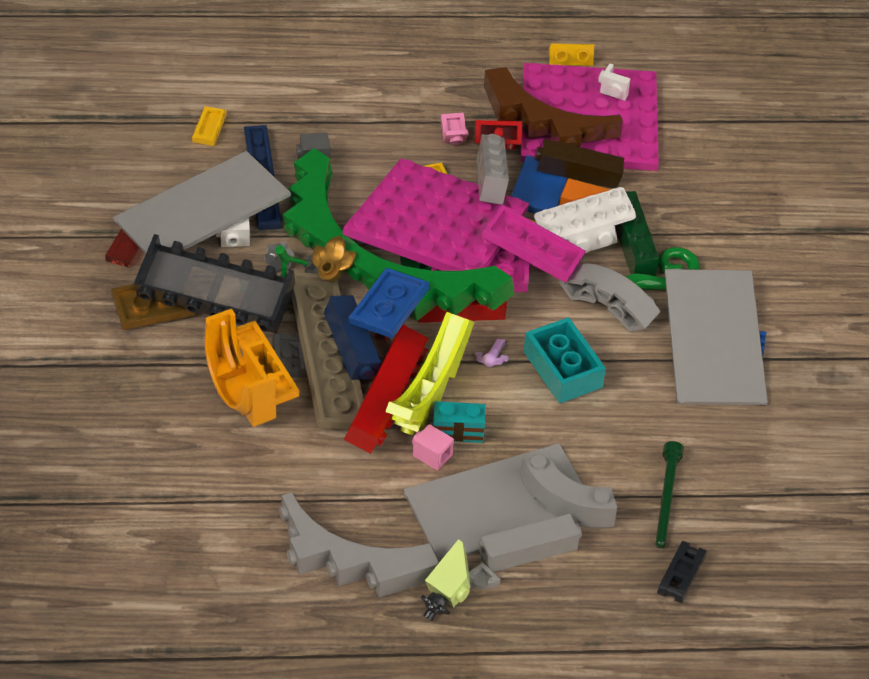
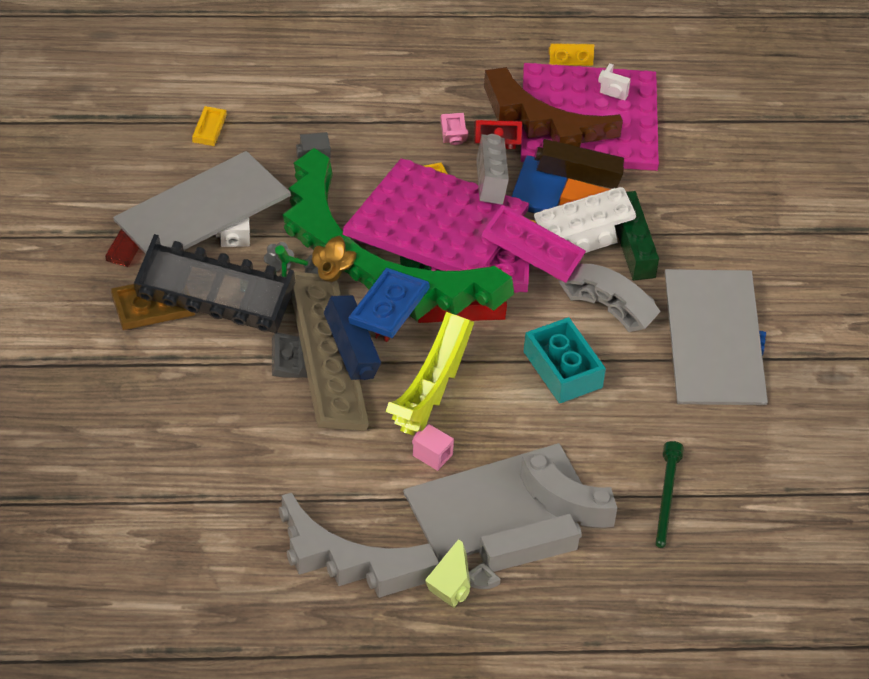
light orange piece [204,309,299,427] -> none
dark blue tile [244,125,282,231] -> none
red brick [343,324,429,454] -> none
black plant [421,592,451,621] -> none
teal brick [433,401,486,443] -> none
lavender piece [475,339,509,367] -> none
green plant [625,247,700,291] -> none
black plate [657,541,707,604] -> none

